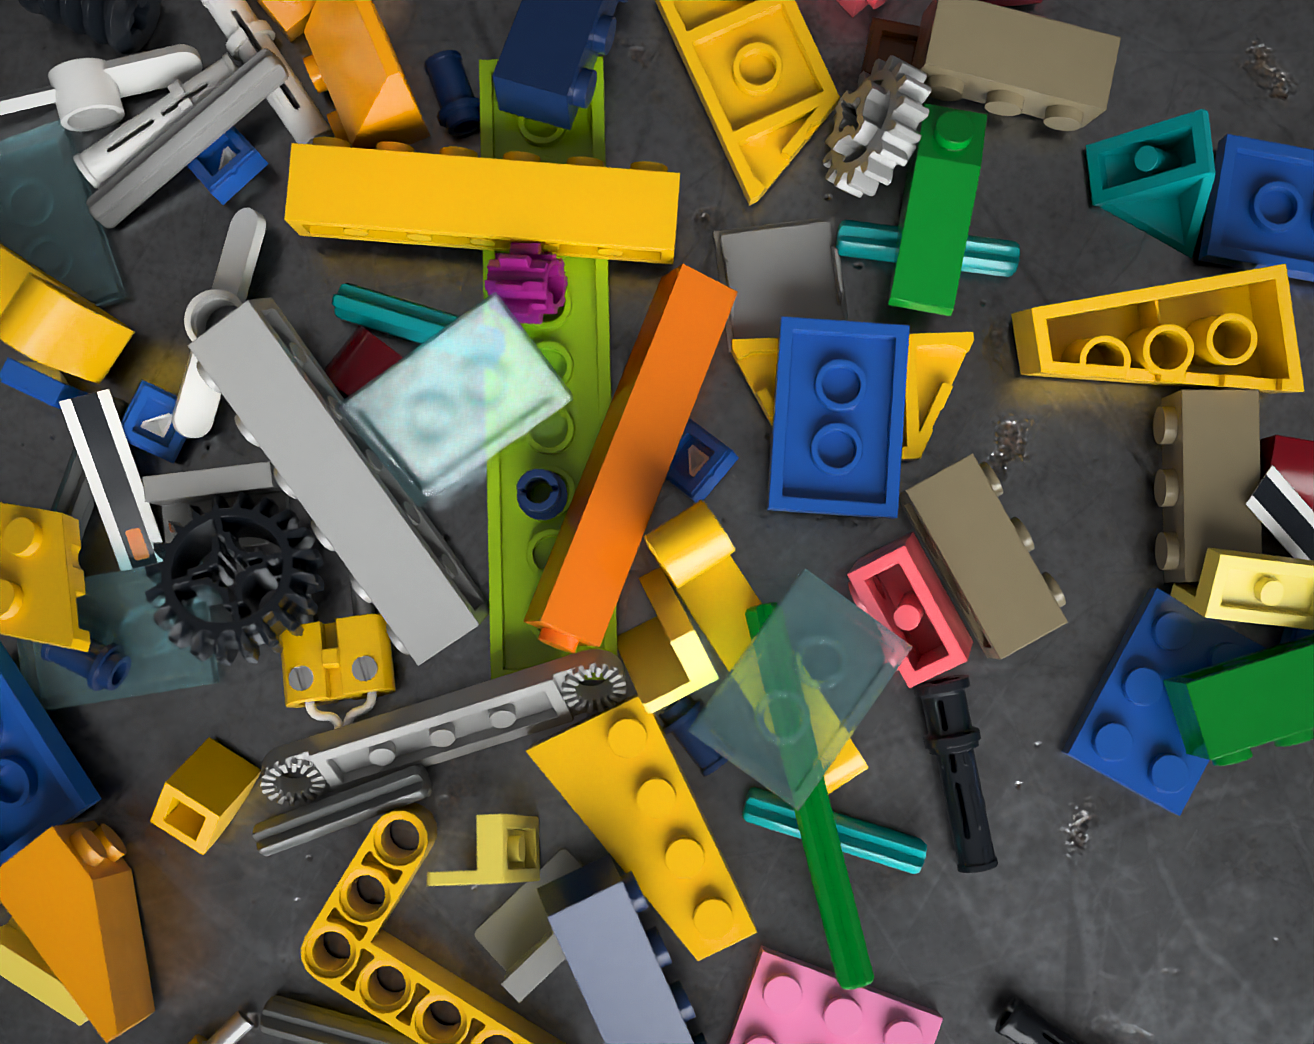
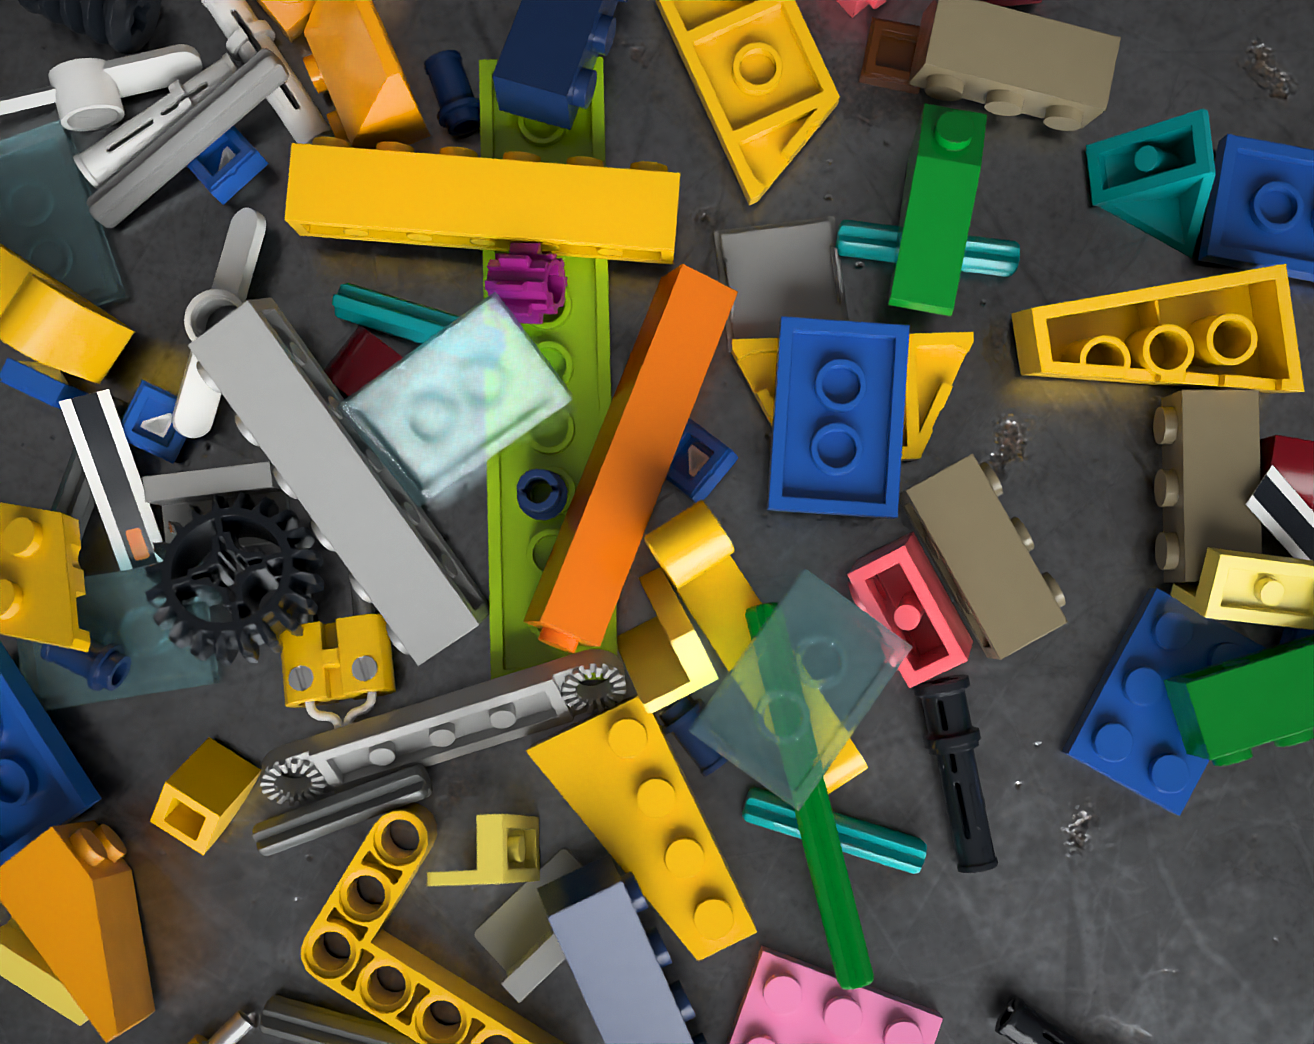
light grey gear [822,55,931,198] -> none

